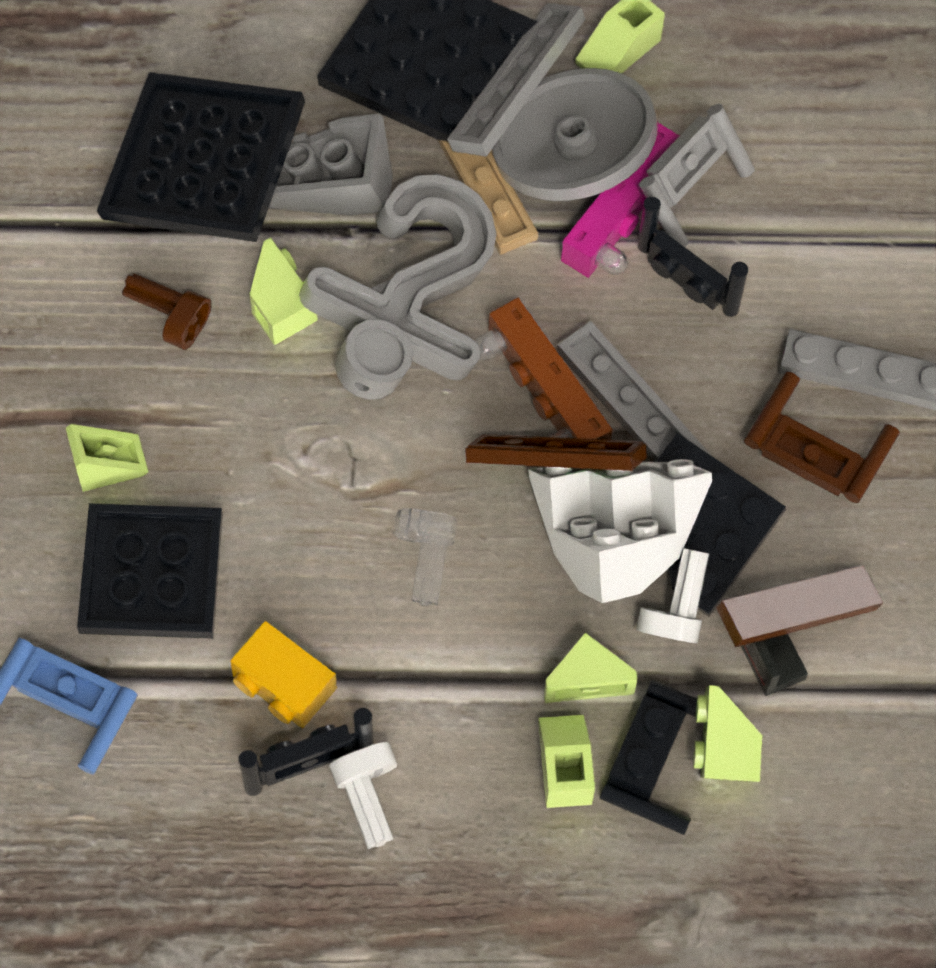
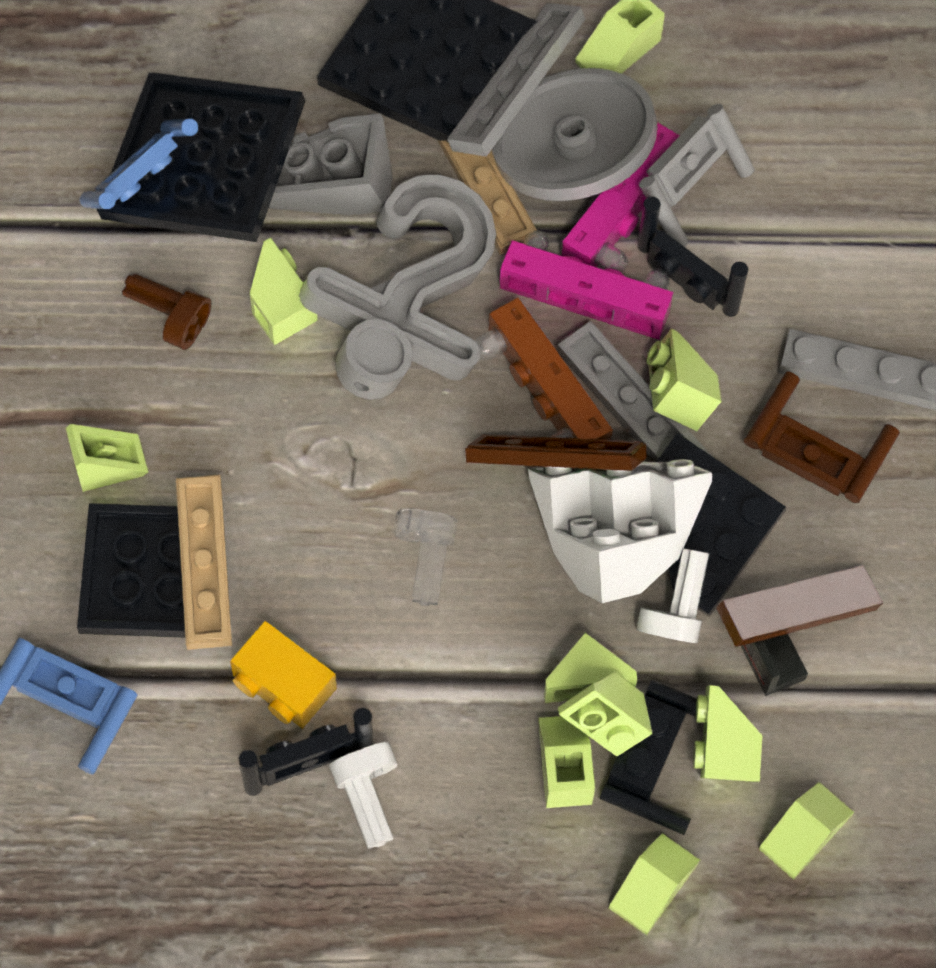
none -> medium blue plate [80,119,198,209]
none -> tan tile [176,475,232,650]
none -> dark pink piece [499,230,674,340]
none -> yellowish green slope [558,672,652,757]
none -> yellowish green slope [609,833,700,935]
none -> yellowish green slope [646,329,721,431]
none -> yellowish green slope [759,782,854,880]

